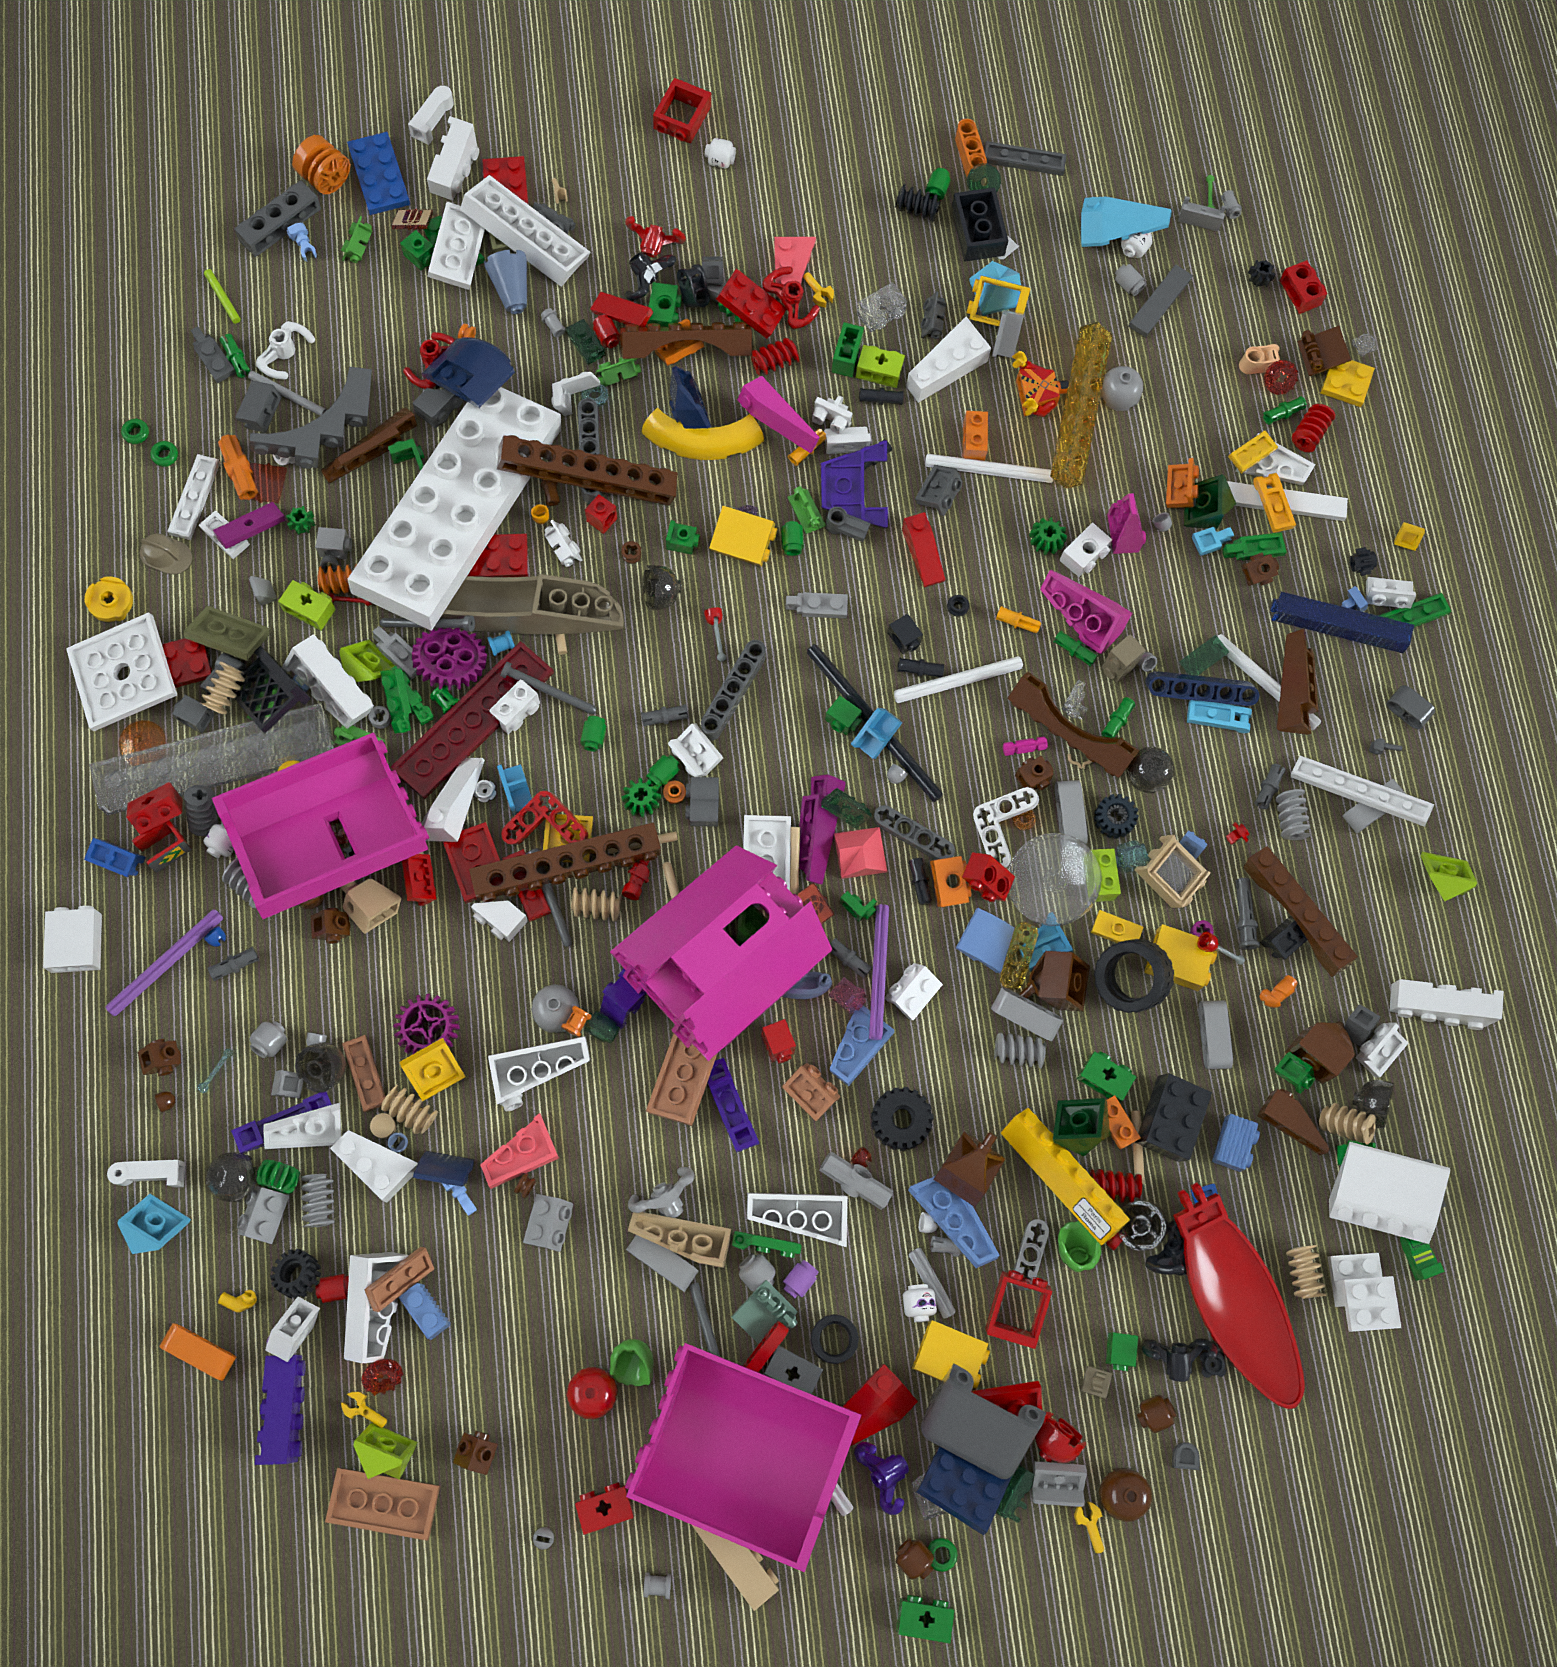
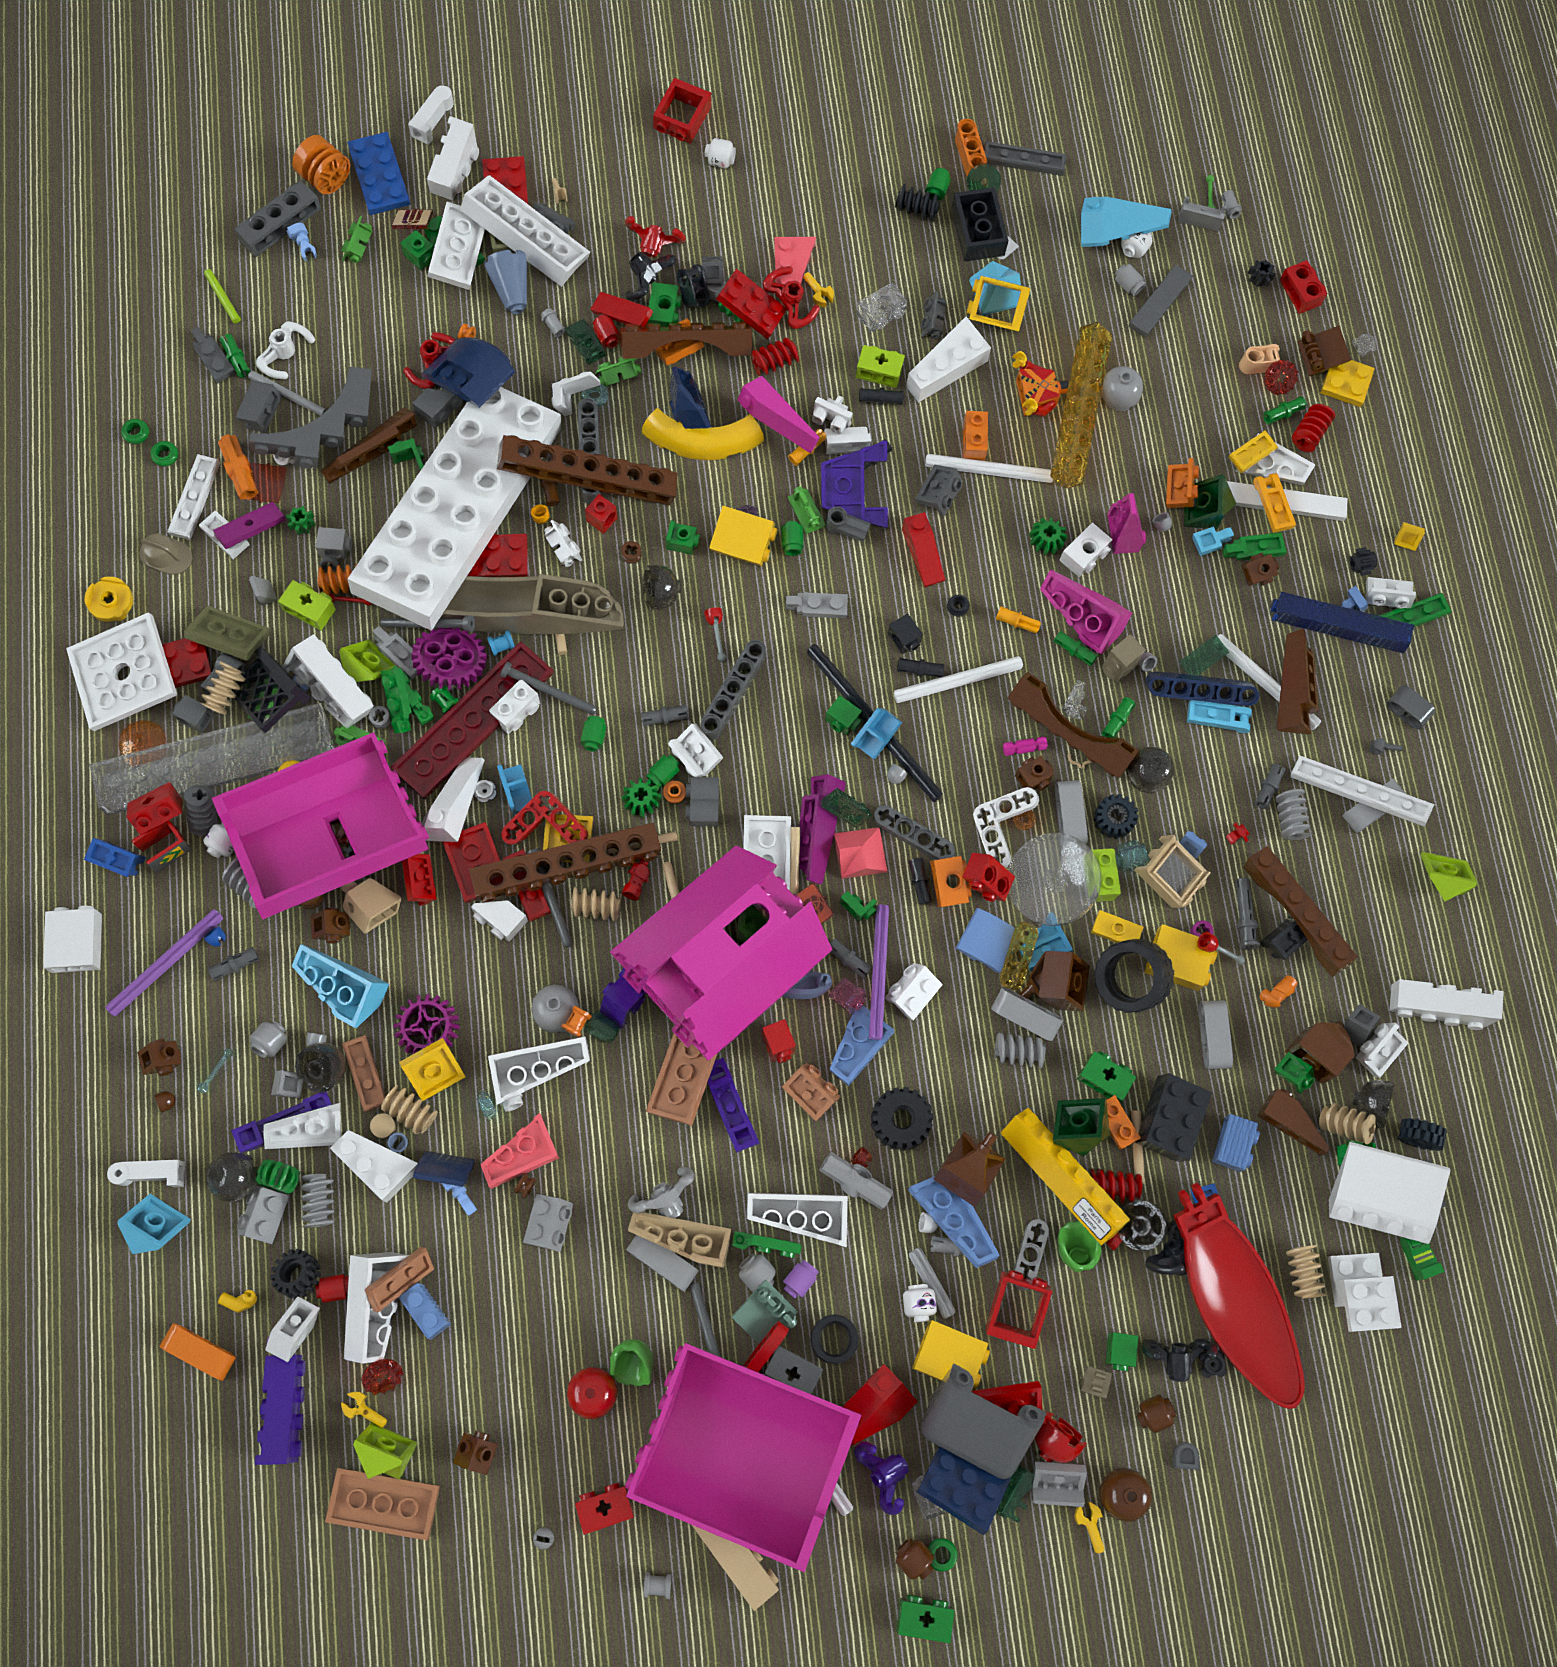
green brick [831,322,864,377] -> none
light grey panel [992,310,1024,358] -> none
none -> medium azure wedge [292,944,389,1028]
none -> clear light blue piece [477,1091,496,1120]
none -> black bush [1398,1118,1447,1151]

